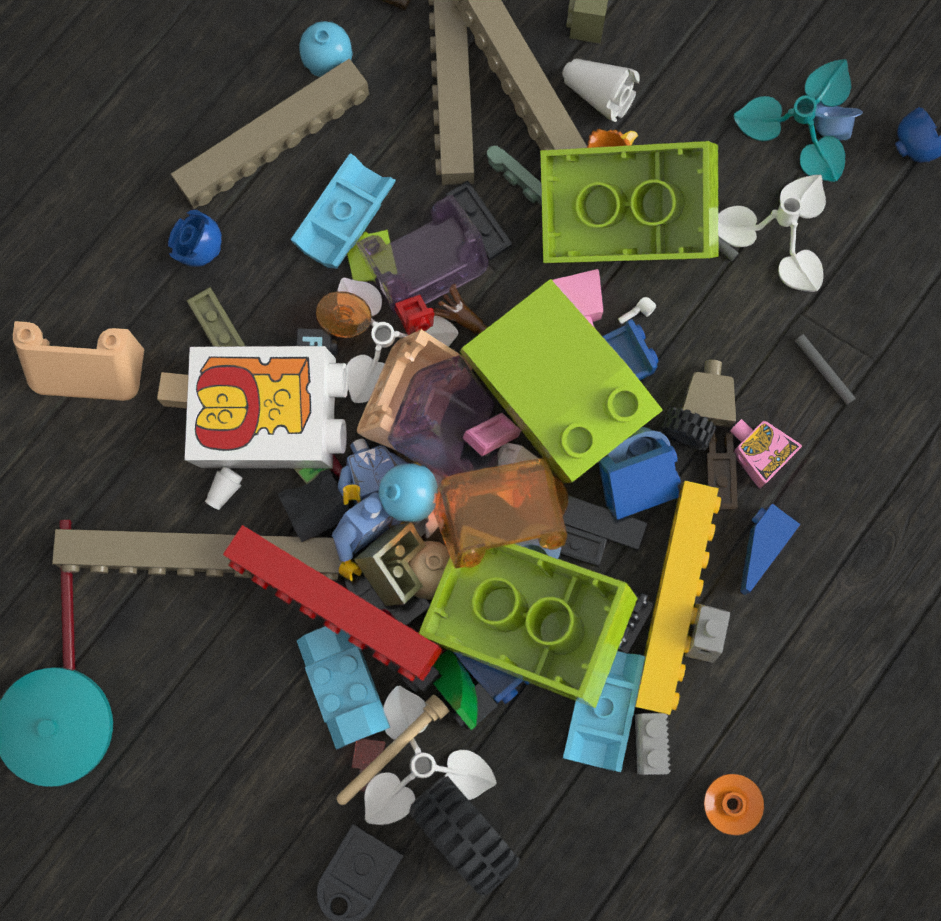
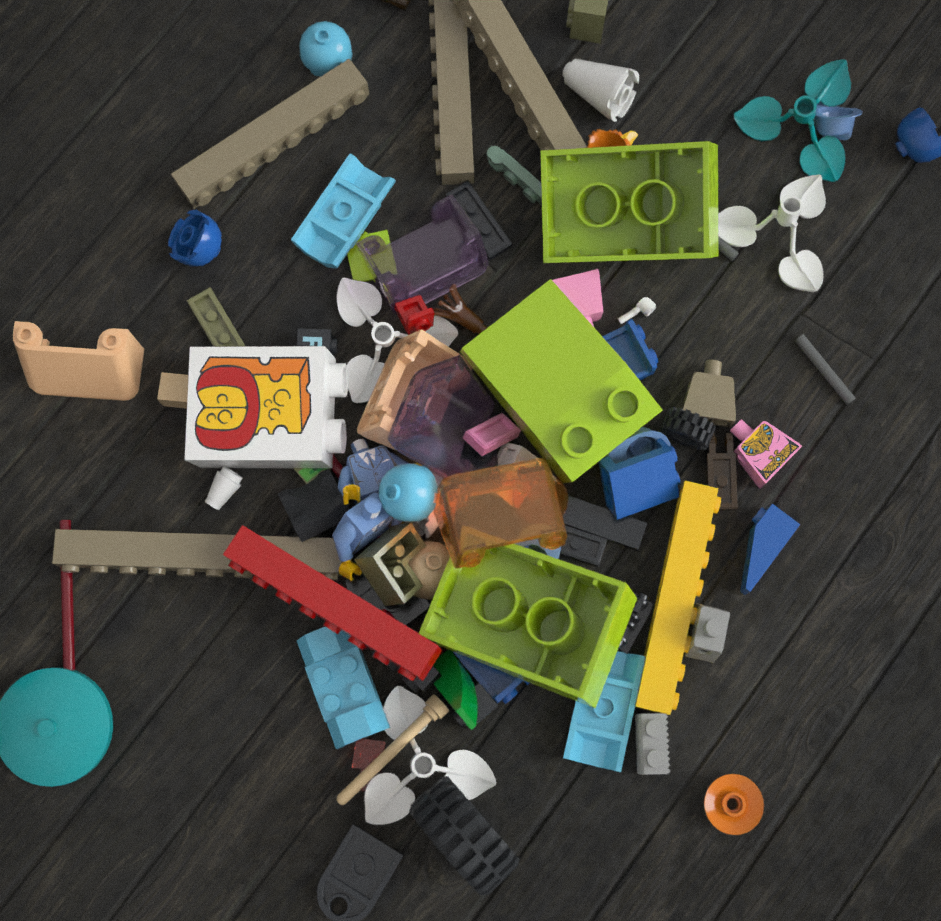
clear orange dish [316,291,372,338] -> none

